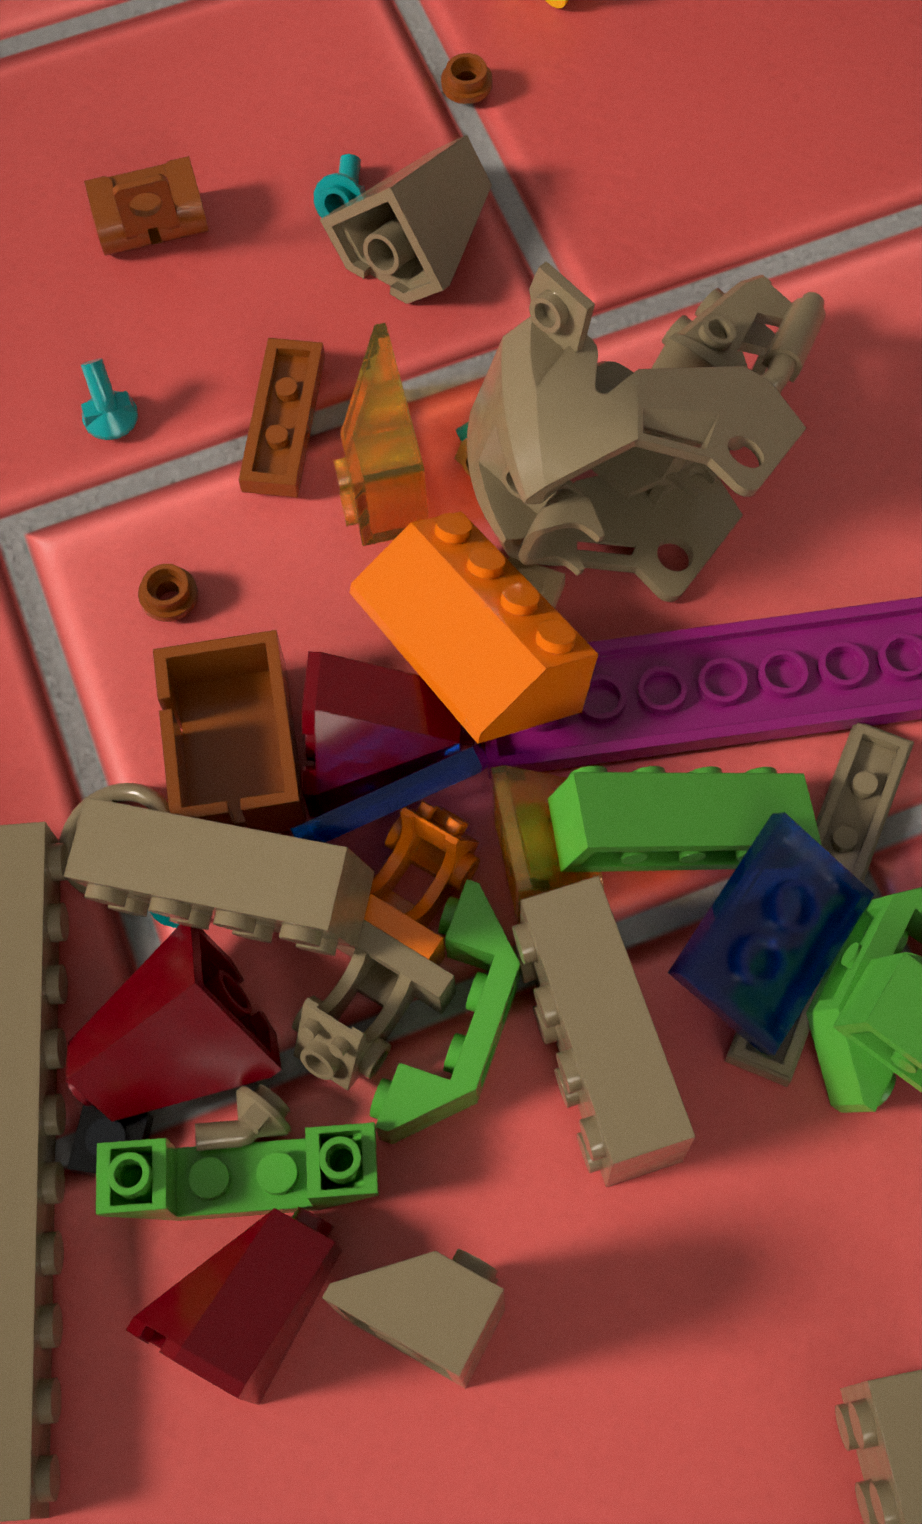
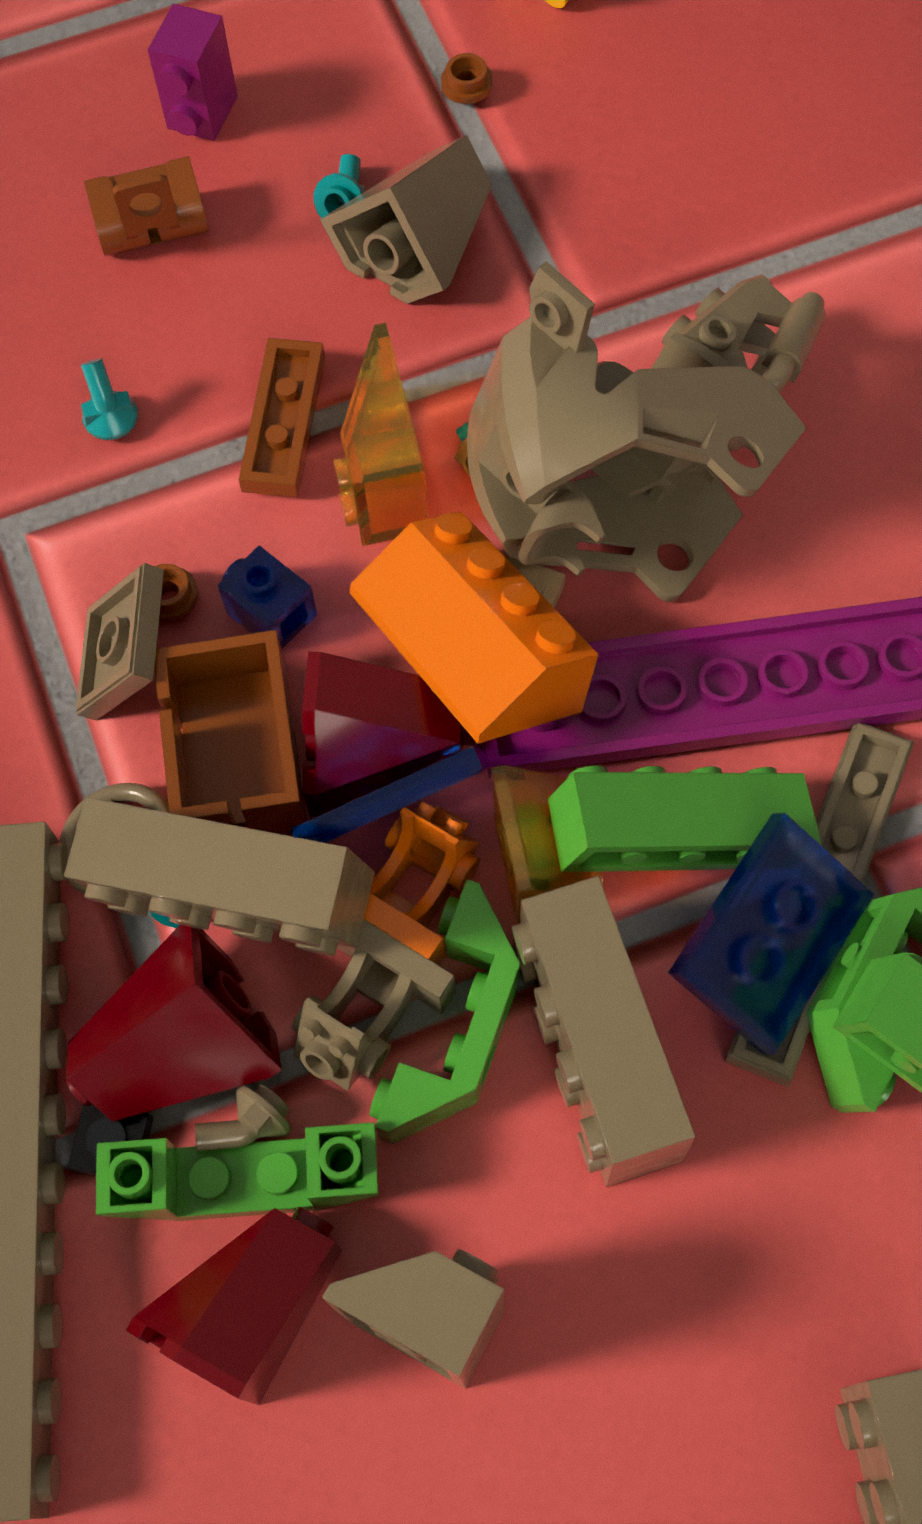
none -> dark tan tile [76,563,164,720]
none -> magenta brick [148,4,238,141]
none -> clear blue brick [217,545,318,649]

